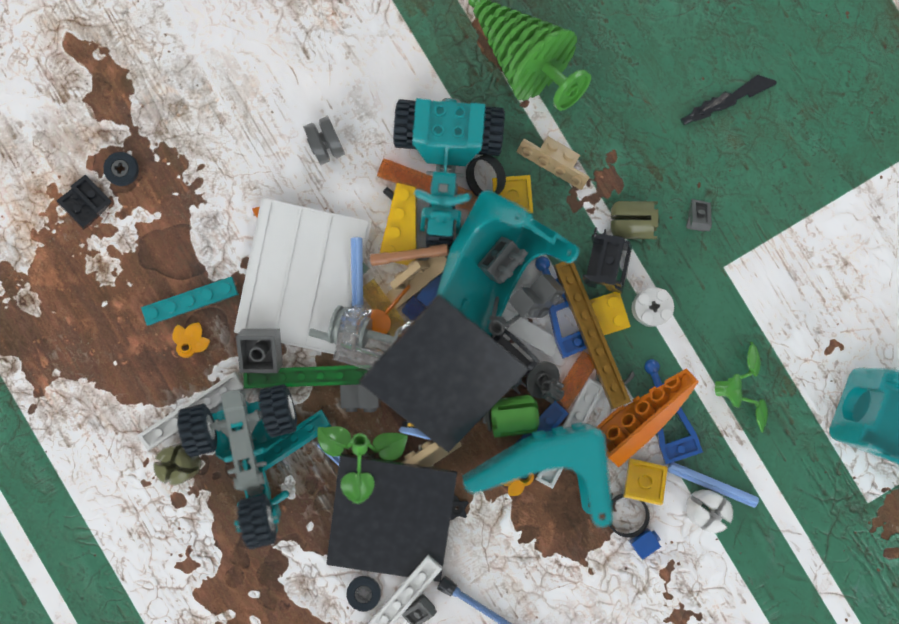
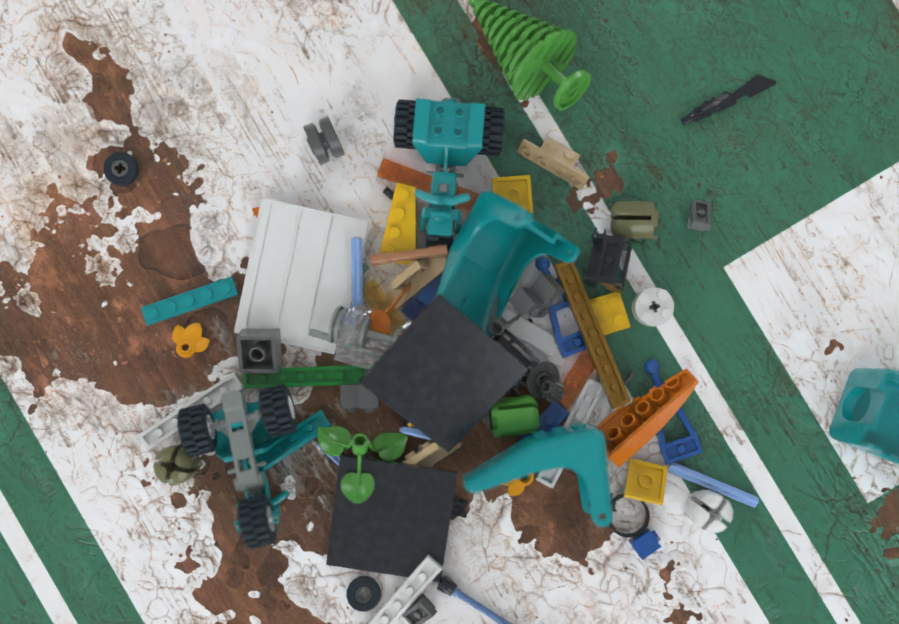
black slope [56,174,112,230] -> none
black tyre [466,155,506,197] -> none
dark grey brick [477,237,528,284] -> none
bright green plant [715,342,768,432] -> none

